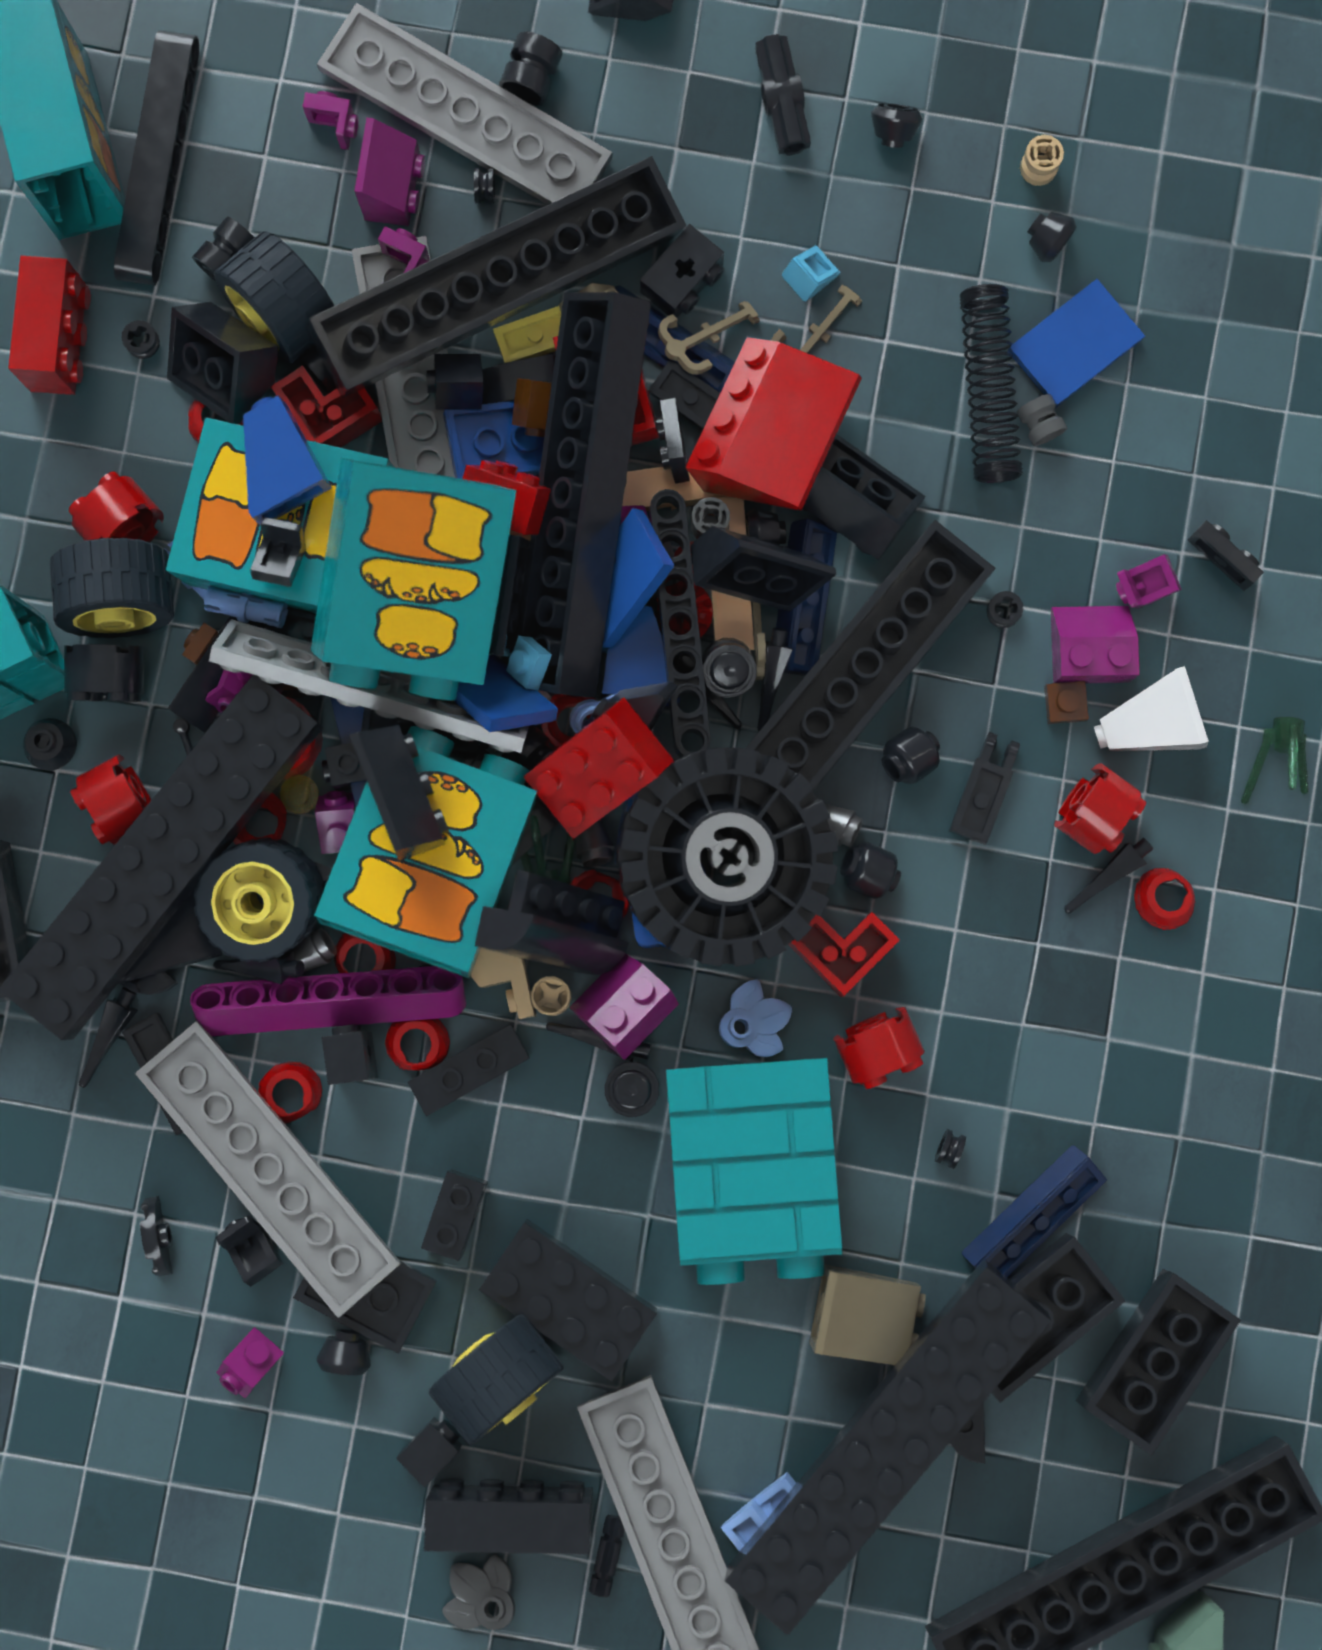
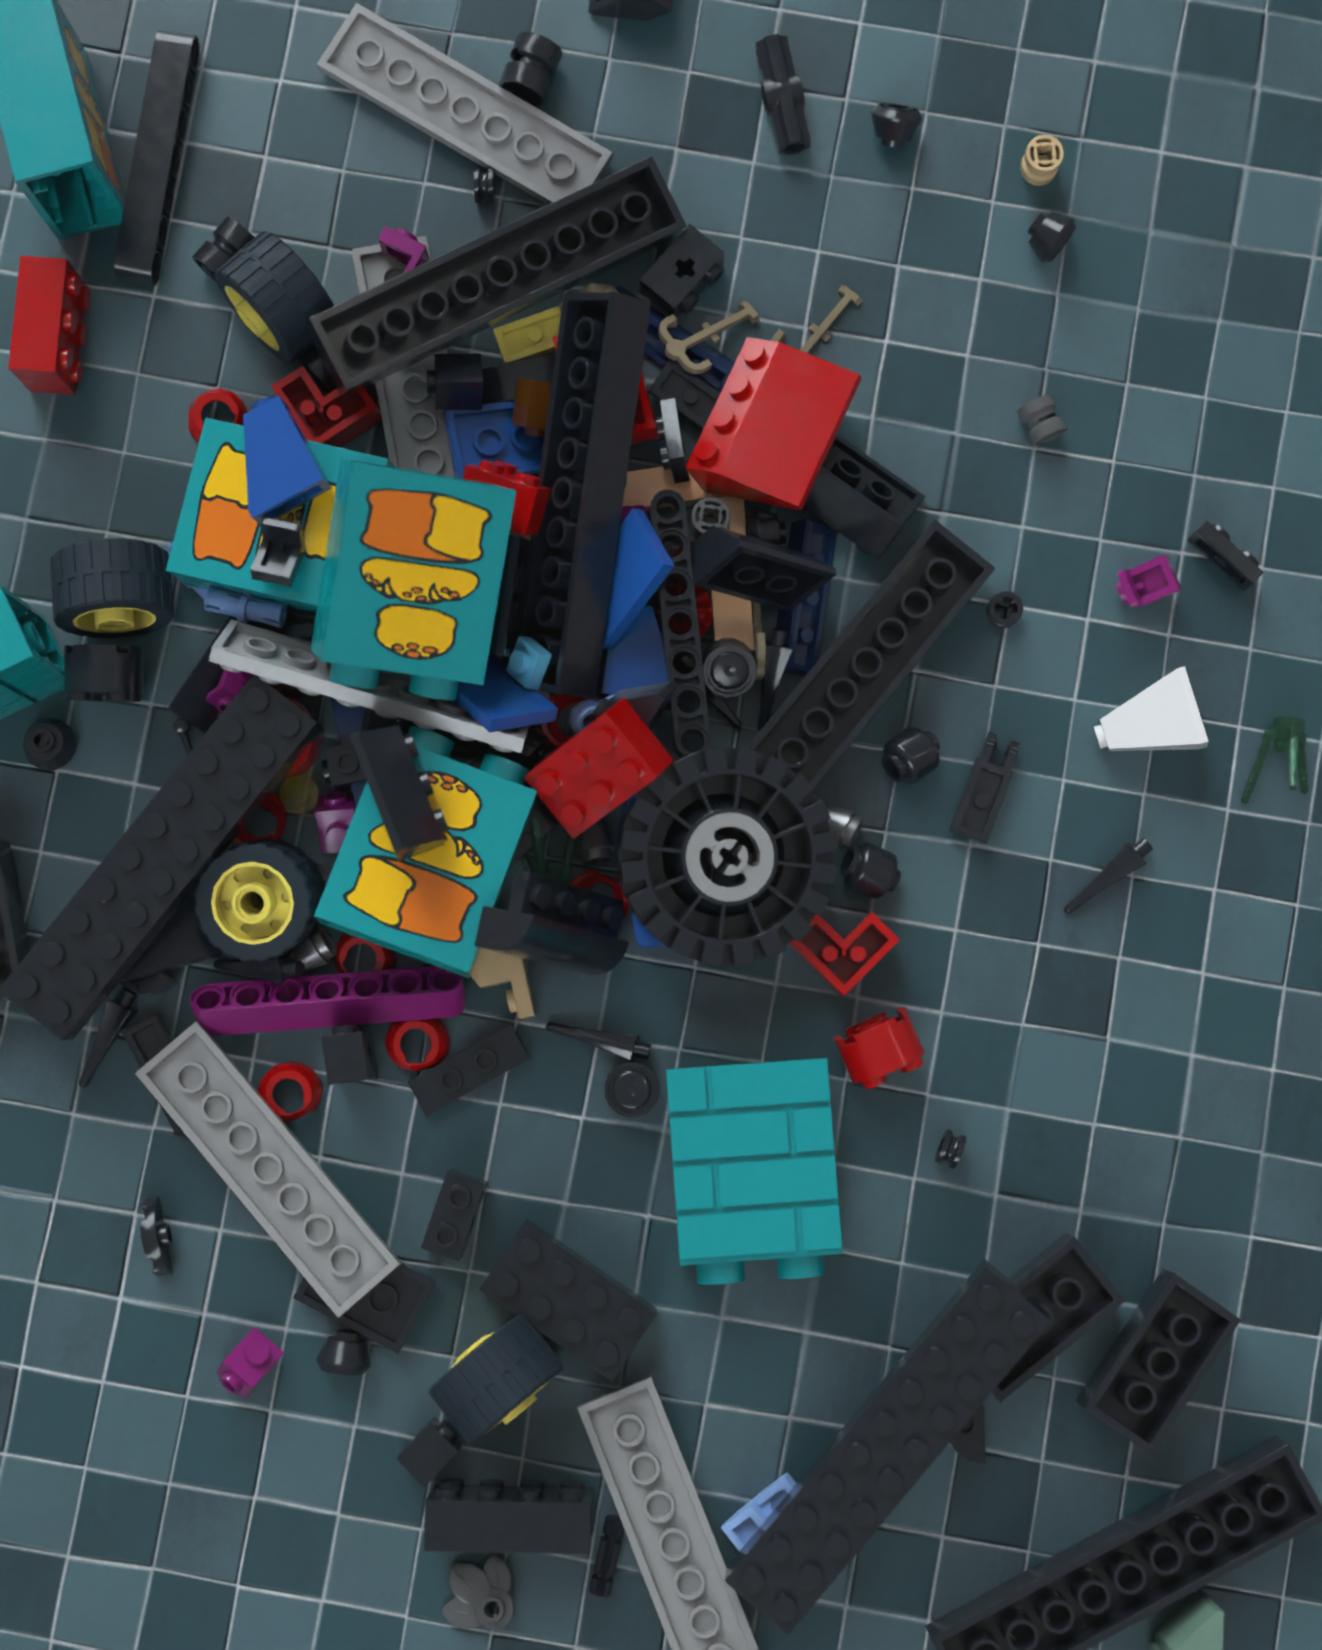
red brick [68,471,164,542] -> none
red brick [70,754,151,845] -> none
black bush [121,320,160,359] -> none
black slope [167,302,278,424] -> none
reddish brown plate [182,623,218,665] -> none
black bracket [216,1216,284,1287] -> none
magenta bracket [302,91,359,150] -> none
magenta slope [354,117,425,226] -> none
tan wheel [531,976,571,1016] -> none
magenta slope [569,953,679,1060] -> none
light blue plate [719,979,792,1057] -> none
medium azure slope [782,245,840,301] -> none
dark tan slope [809,1264,926,1365] -> none
black piece [959,284,1023,483] -> none
dark blue slope [962,1145,1107,1277] -> none
blue tile [1007,279,1145,408] -> none
reddish brown plate [1044,681,1089,724] -> none
magenta slope [1051,606,1140,683] -> none
red brick [1054,763,1146,854] -> none
red piece [1134,868,1195,930] -> none

